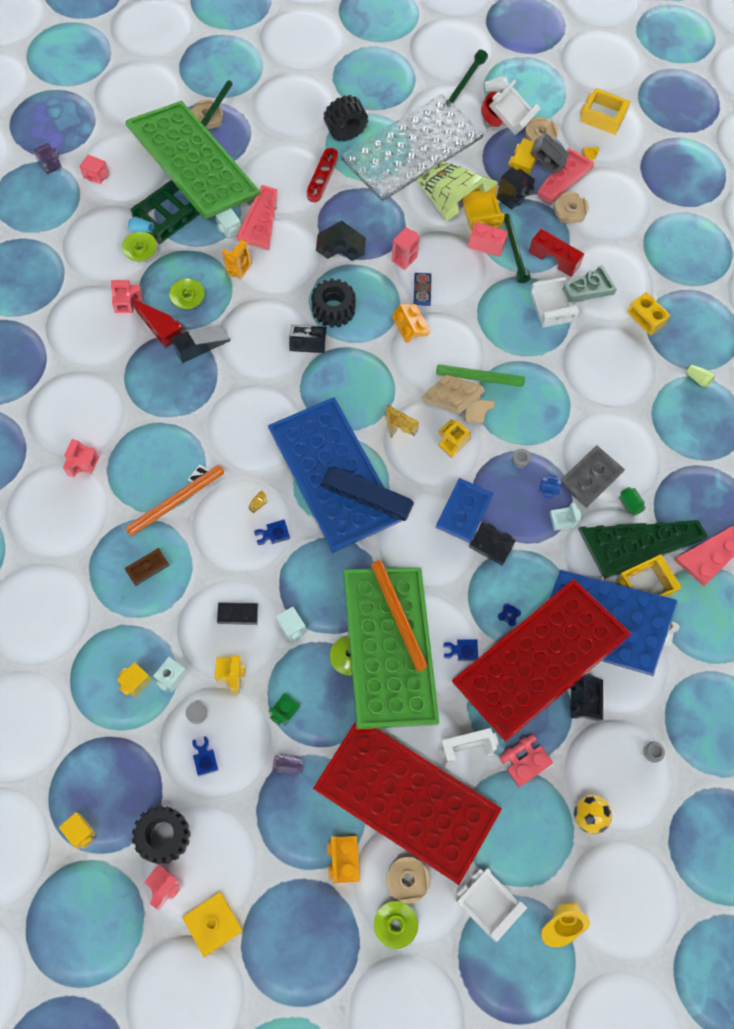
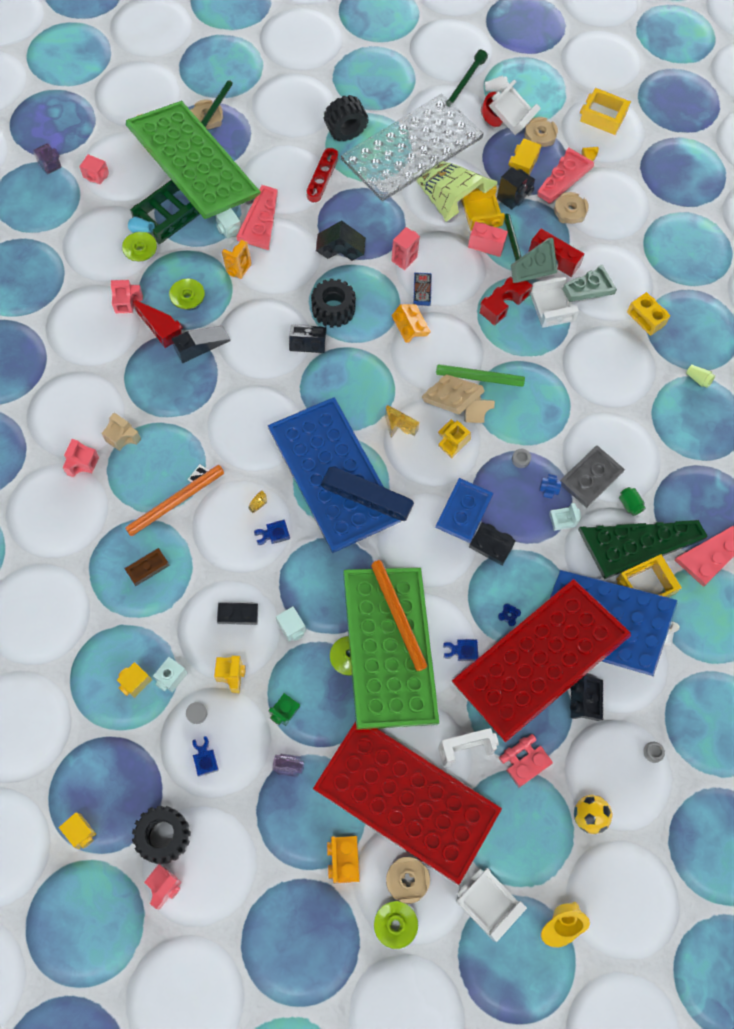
yellow plate [182,892,243,958] -> none
dark grey brick [530,132,569,174] -> none
none -> tan brick [101,413,141,451]
none -> red arch [479,276,533,326]
none -> sand green wing [511,238,557,283]

